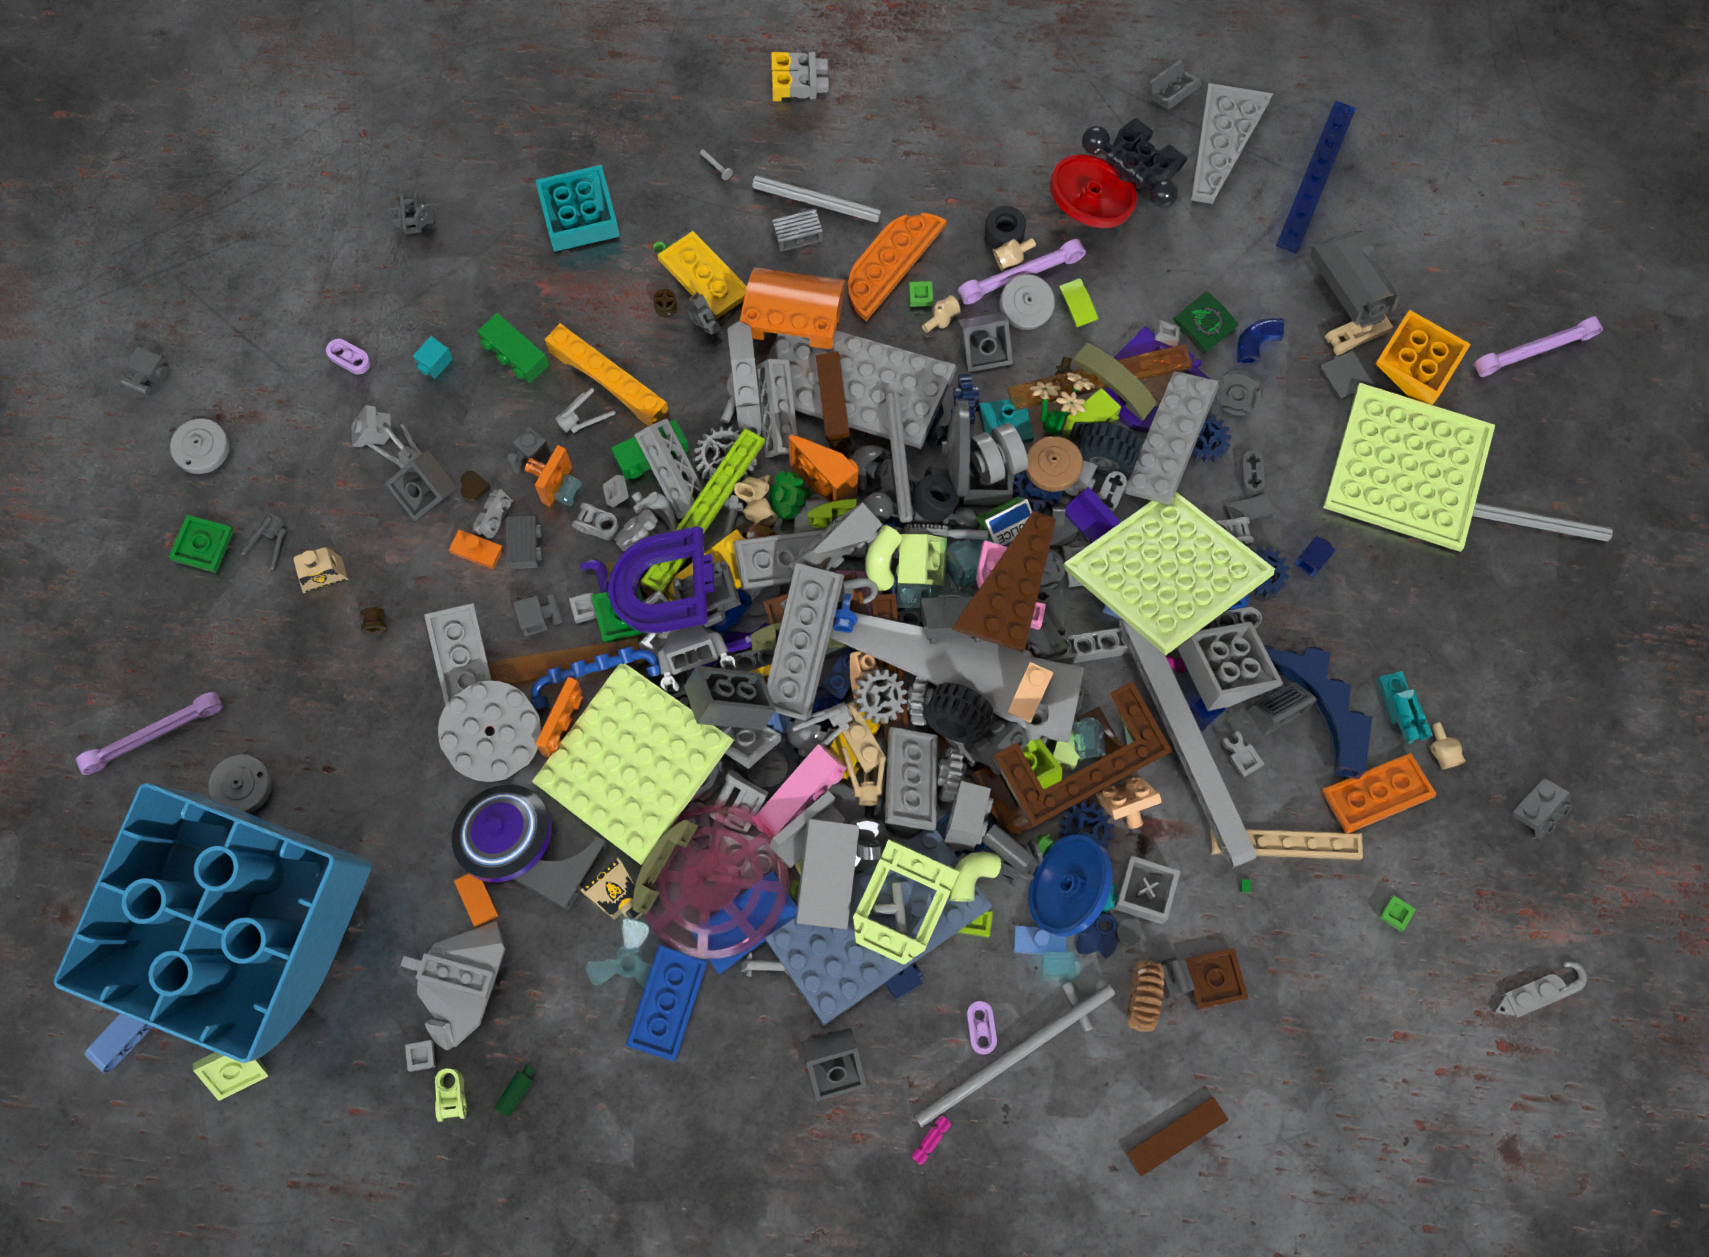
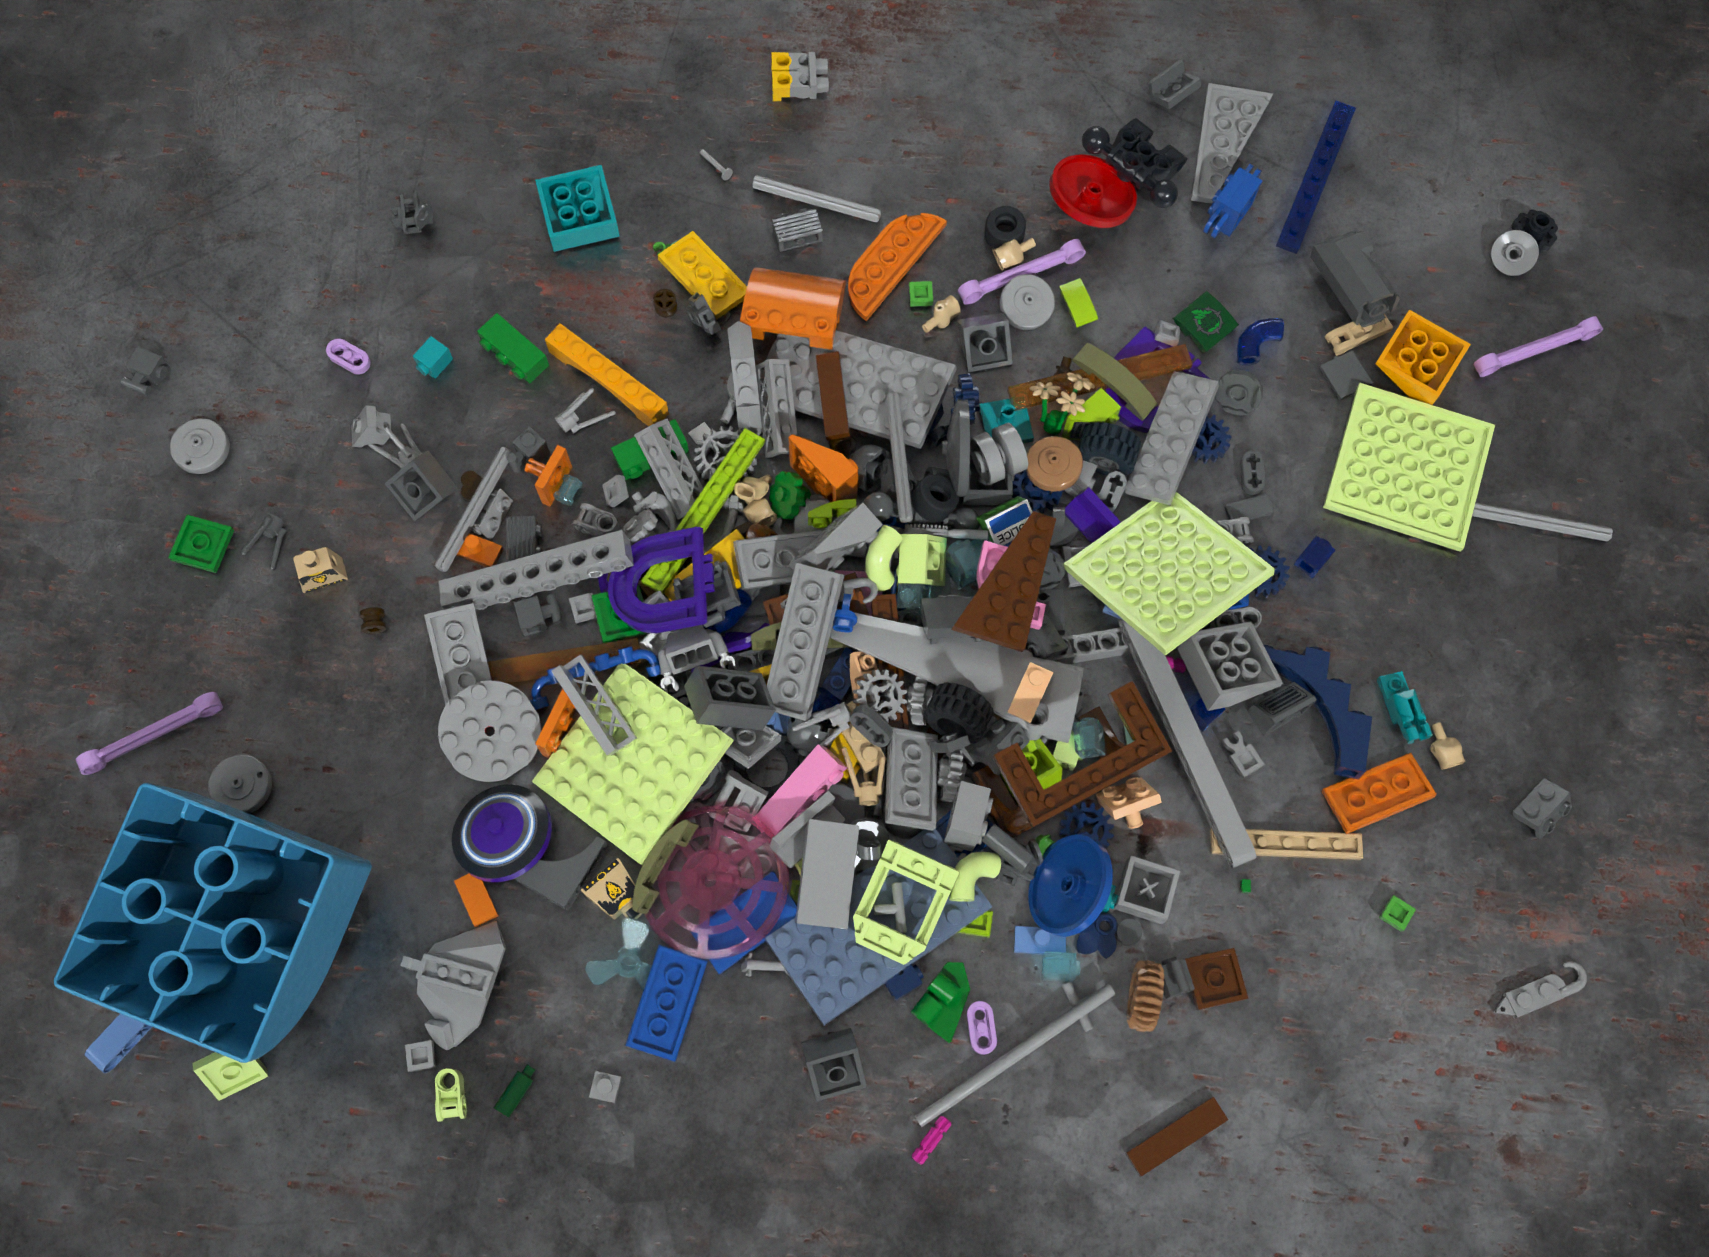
none -> light grey axle [435,447,512,572]
none -> light grey brick [439,530,634,610]
none -> light grey fence [552,654,637,755]
none -> light grey plate [589,1071,622,1104]
none -> white sticker [688,422,711,444]
none -> dark grey beam [850,705,893,747]
none -> green panel [911,962,970,1043]
none -> dark grey plate [929,732,970,753]
none -> blue brick [1203,164,1262,238]
none -> light grey dish [1491,230,1539,276]
none -> black plant [1511,210,1558,252]

